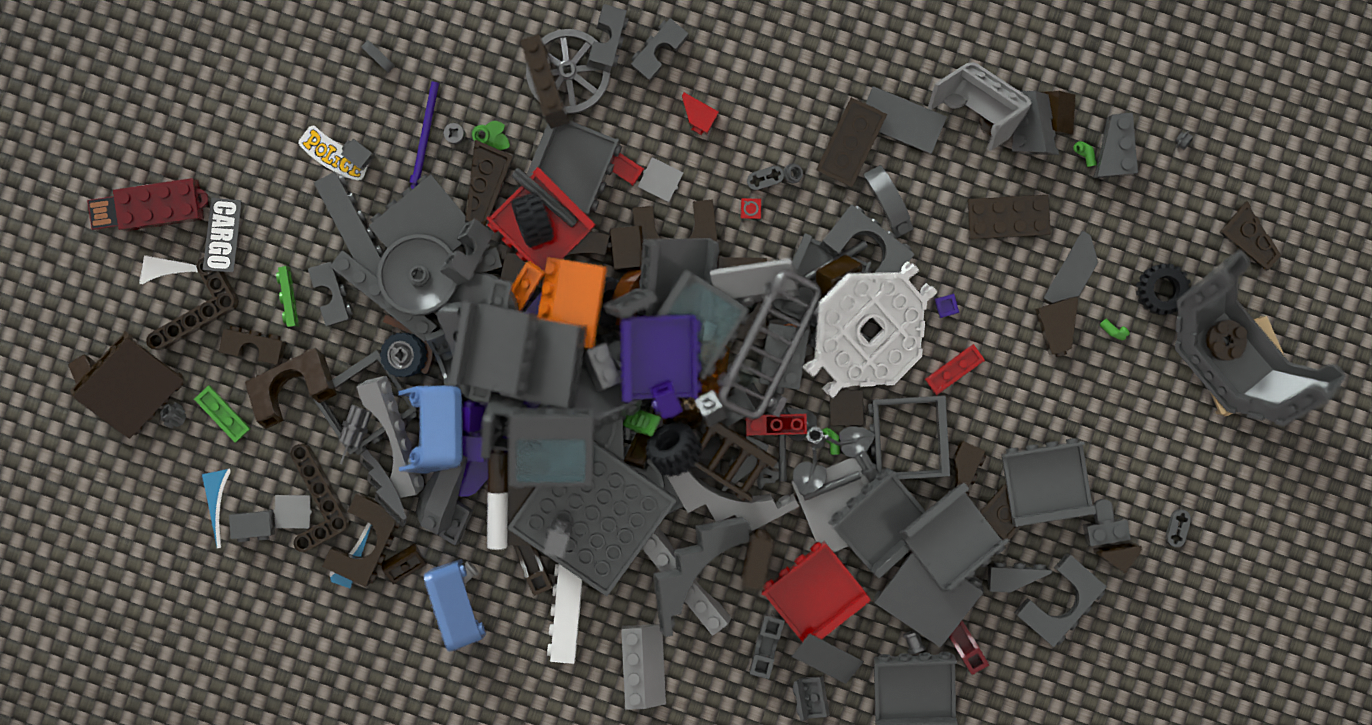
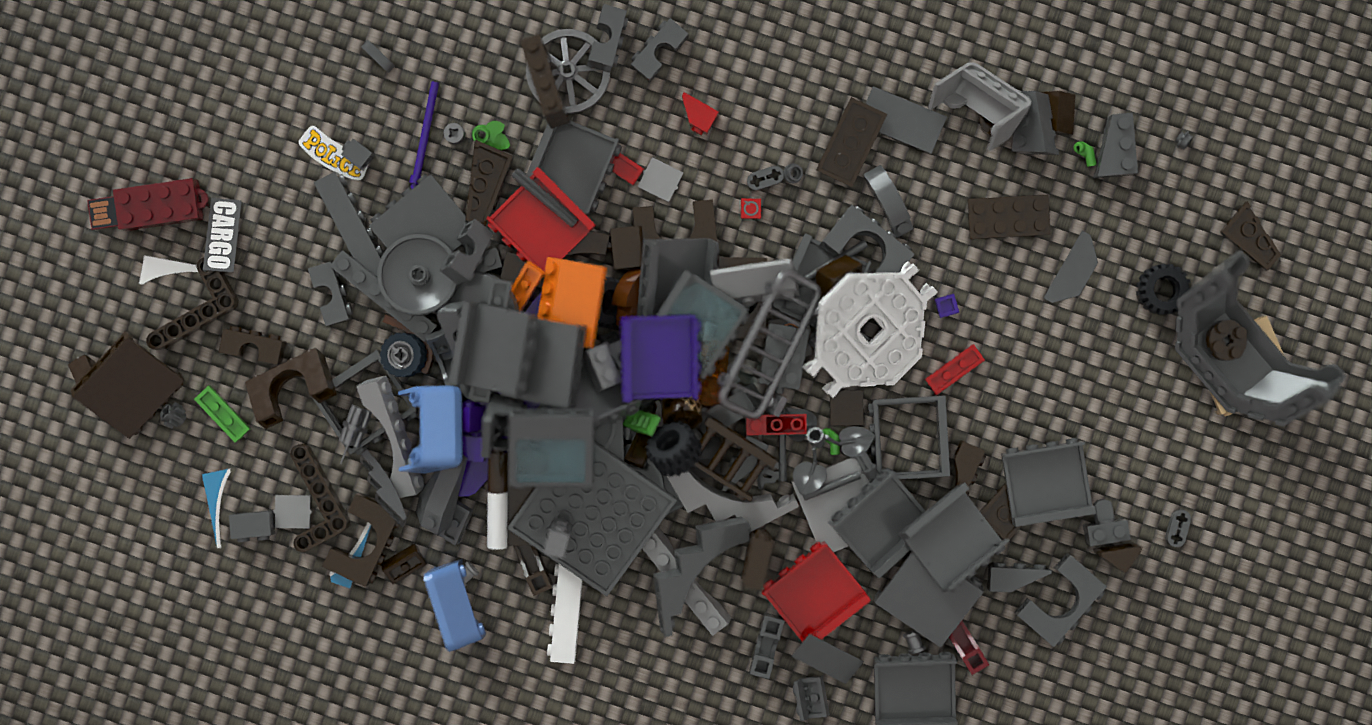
bright green plate [276,266,299,327] -> none
black tyre [512,192,554,248] -> none
dark grey plate [603,288,657,319] -> none
light grey slope [621,624,666,710] -> none
dark purple brick [652,382,682,418] -> none
brick [695,391,727,427] -> none
dark brown slope [1035,297,1078,357] -> none
bright green arm [1100,319,1130,341] -> none

